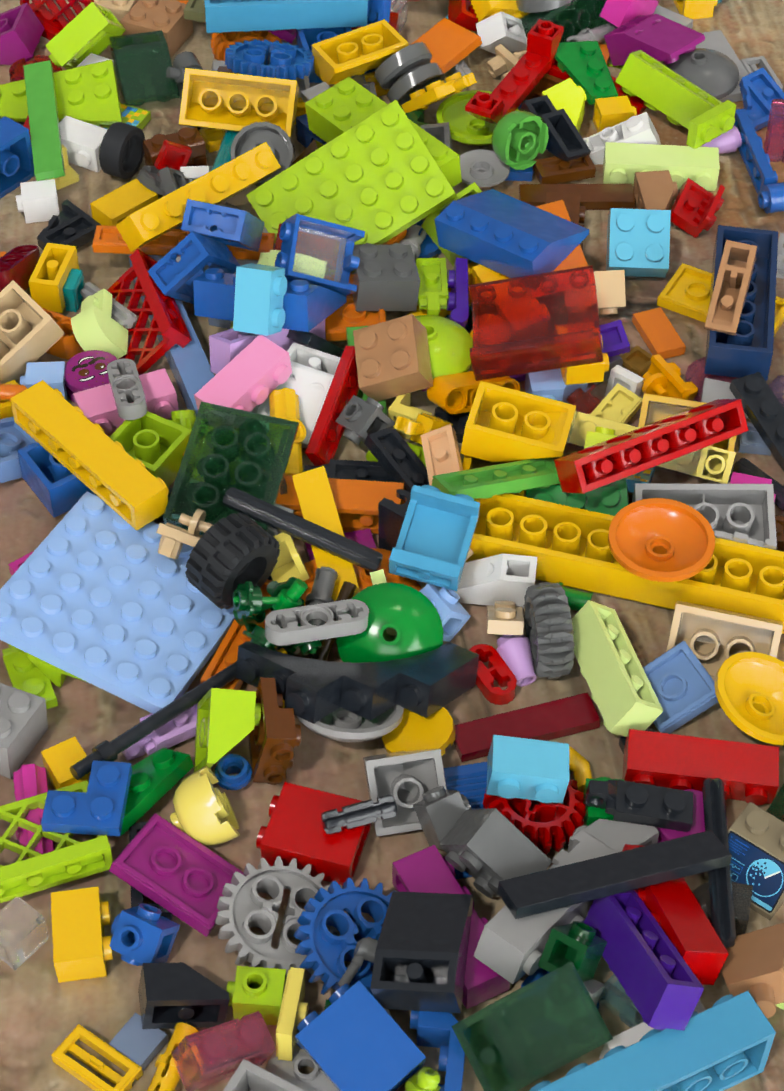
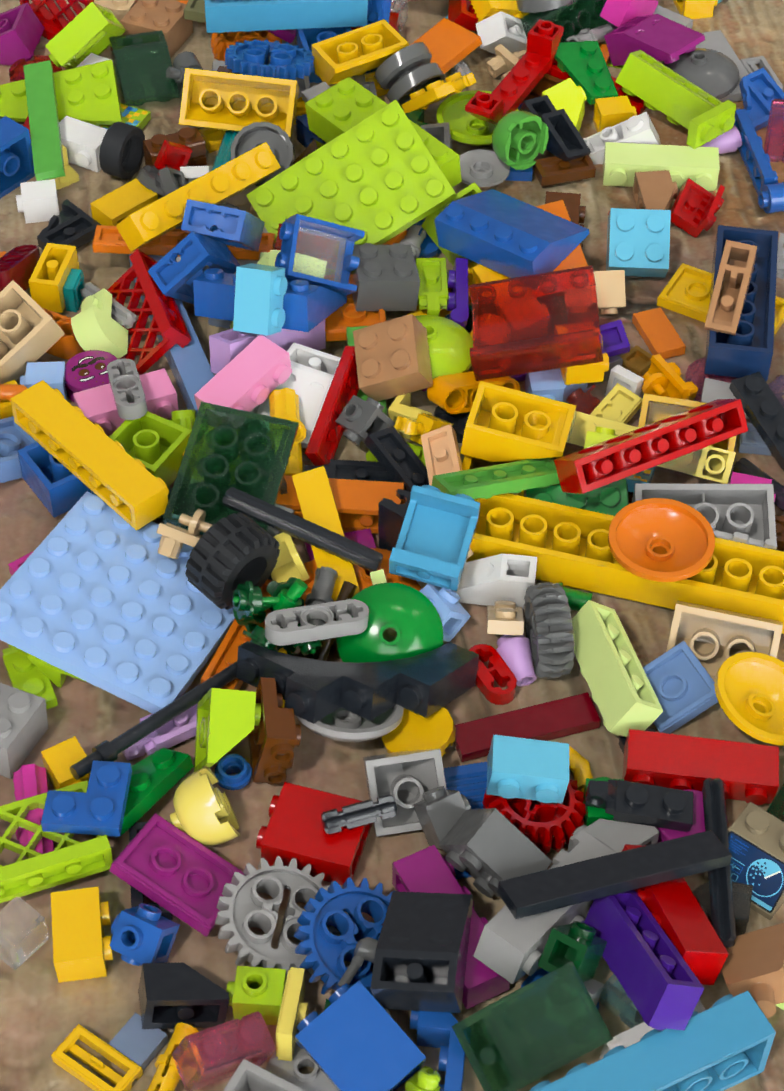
black tile [287,330,344,358] -> none
reddish brown tile [519,184,635,210] -> none

